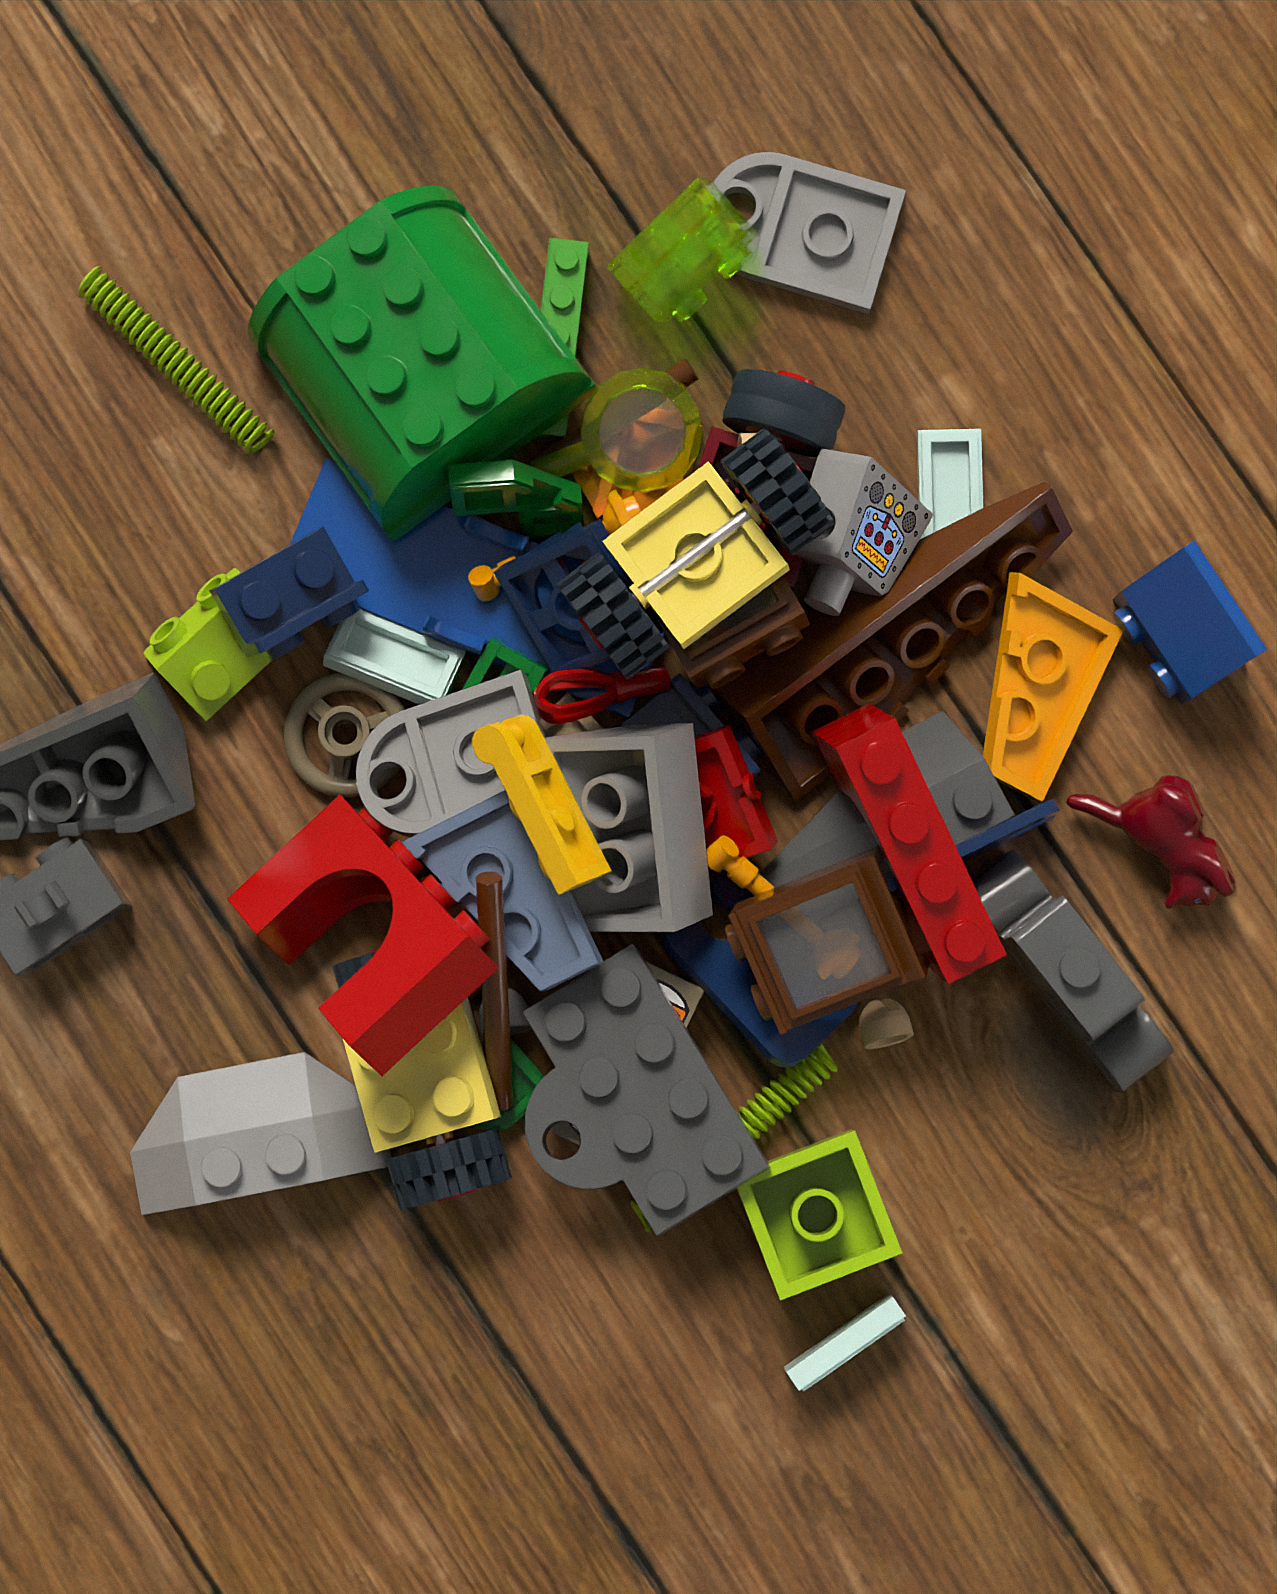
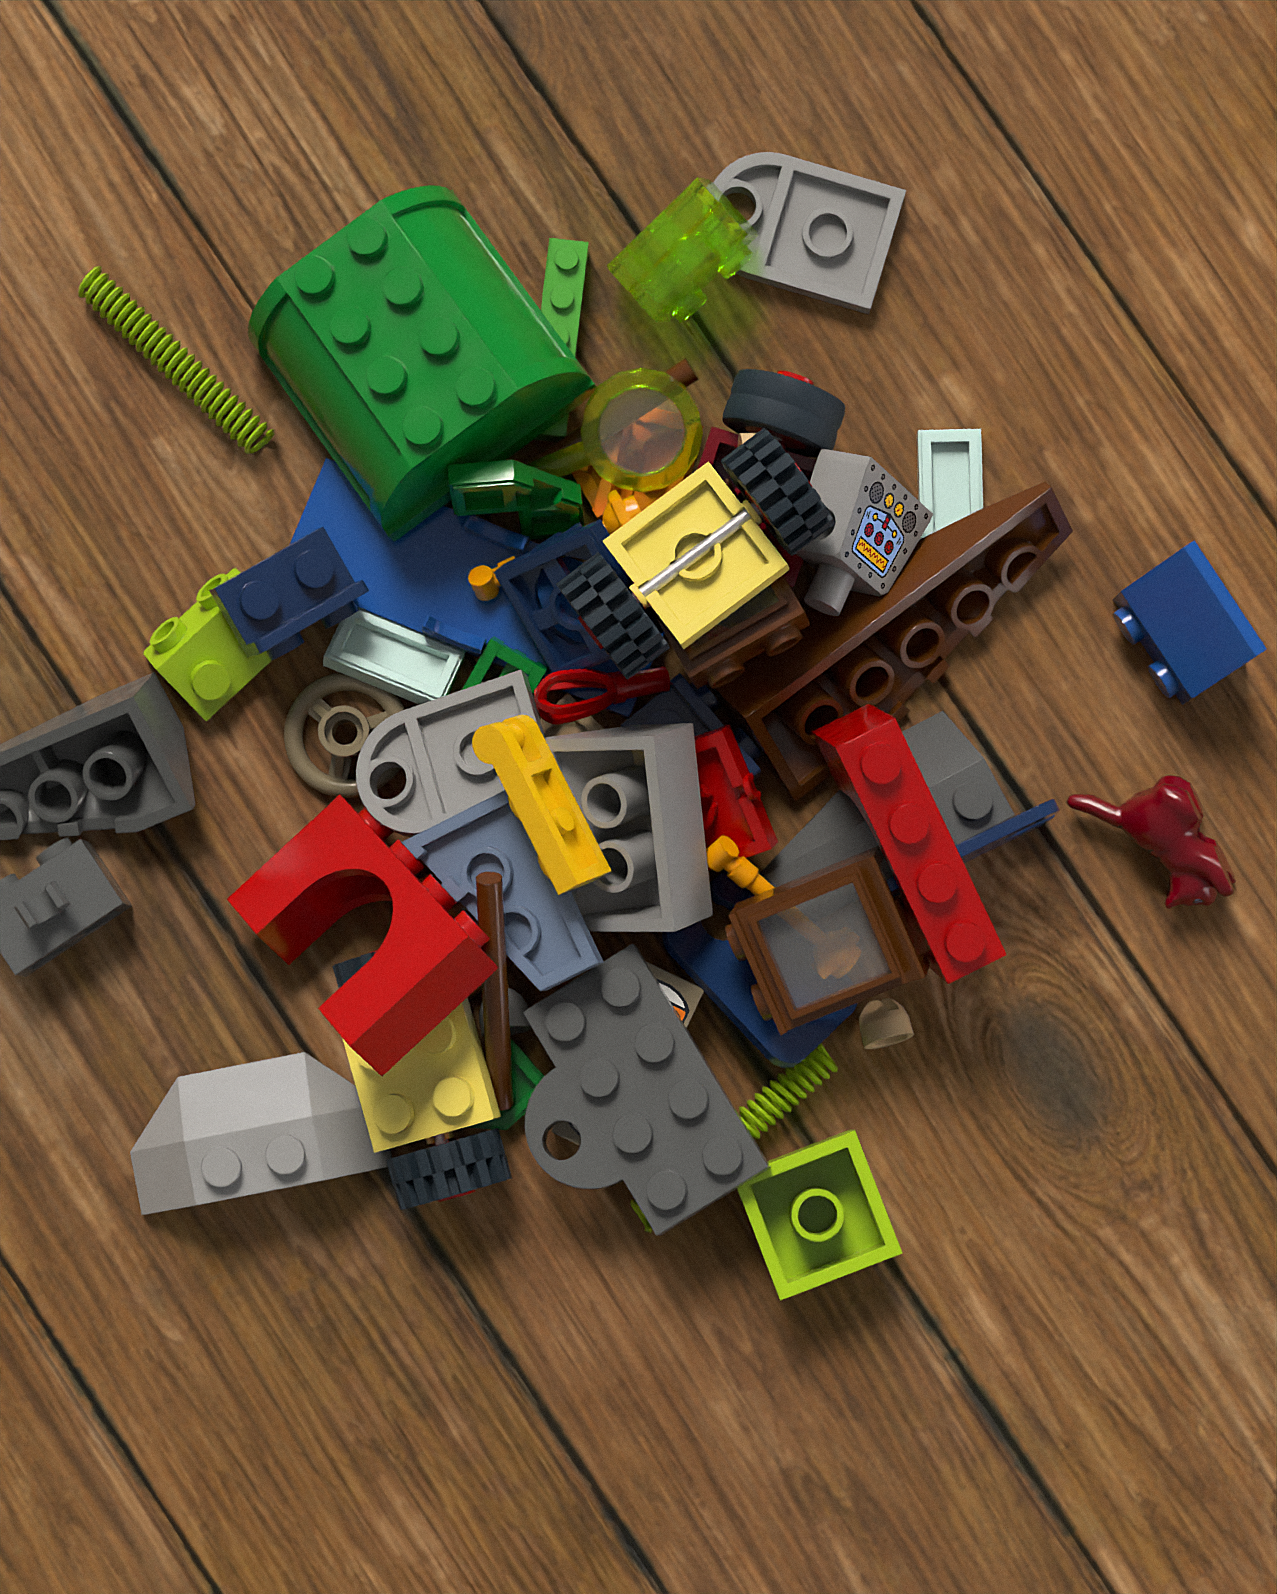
light aqua tile [784,1293,906,1391] -> none
dark grey brick [972,850,1174,1093] -> none
light orange wing [983,572,1124,802] -> none

